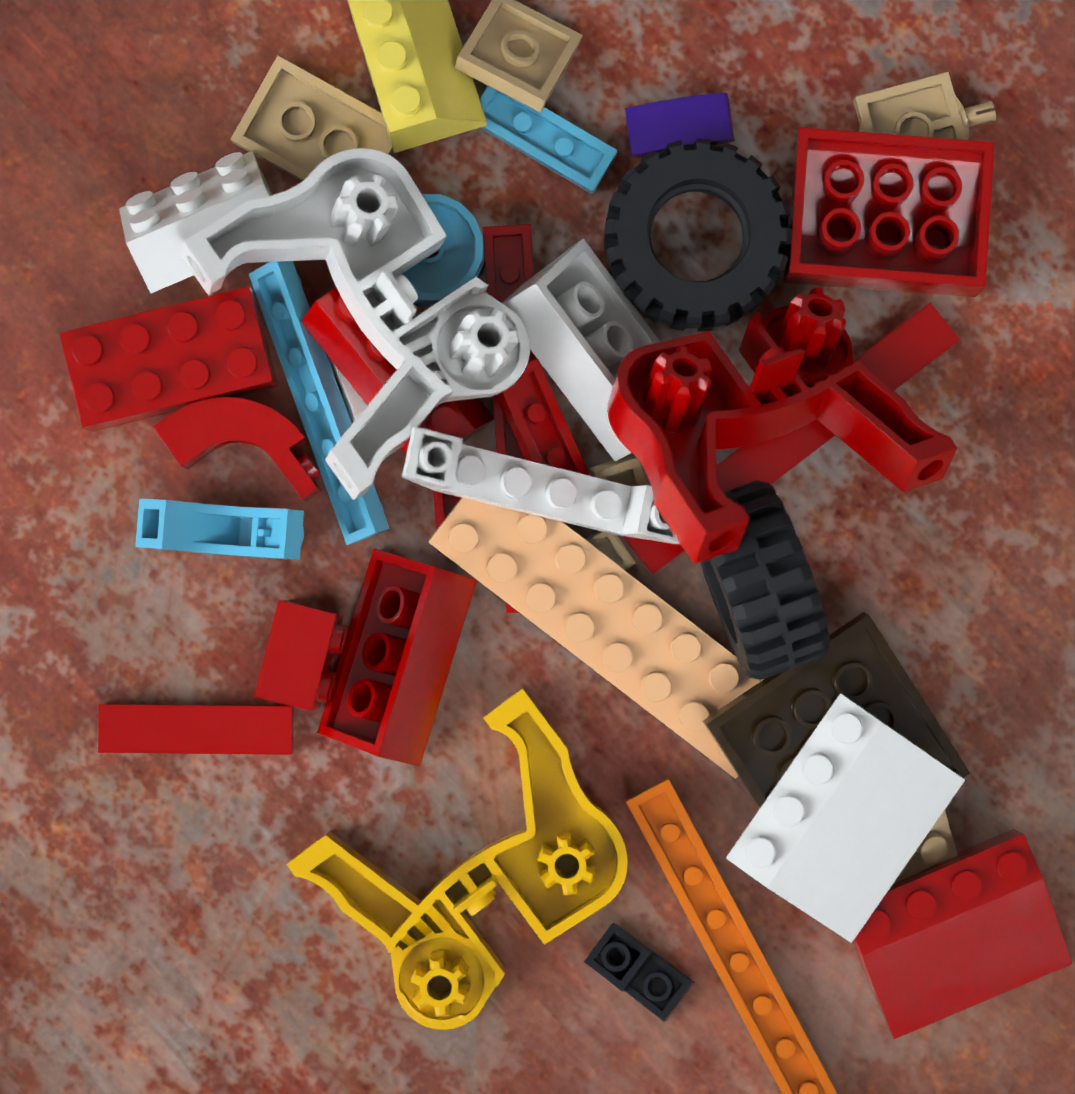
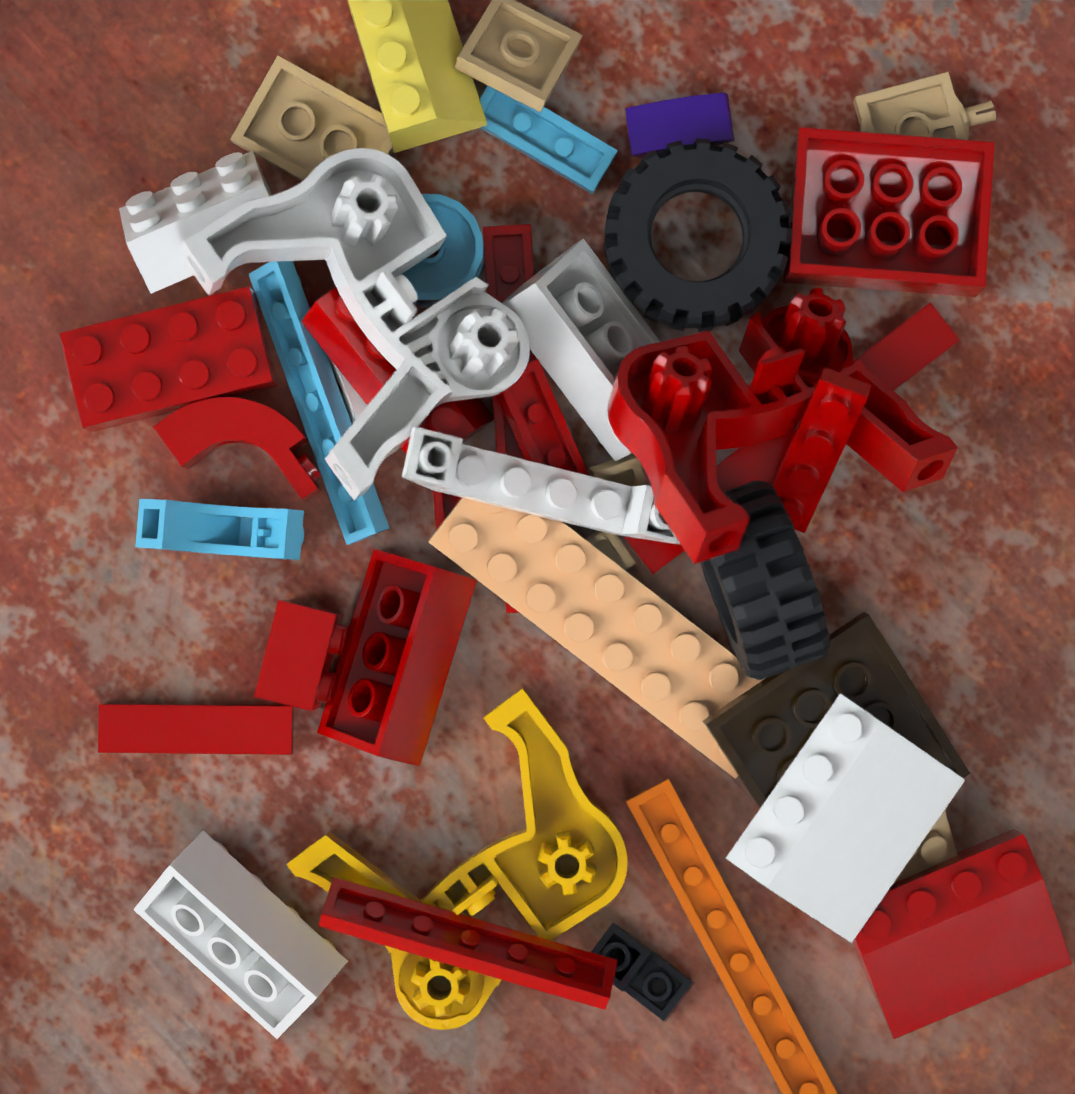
none -> white slope [134,831,348,1039]
none -> red plate [318,877,618,1010]
none -> red plate [772,367,871,533]

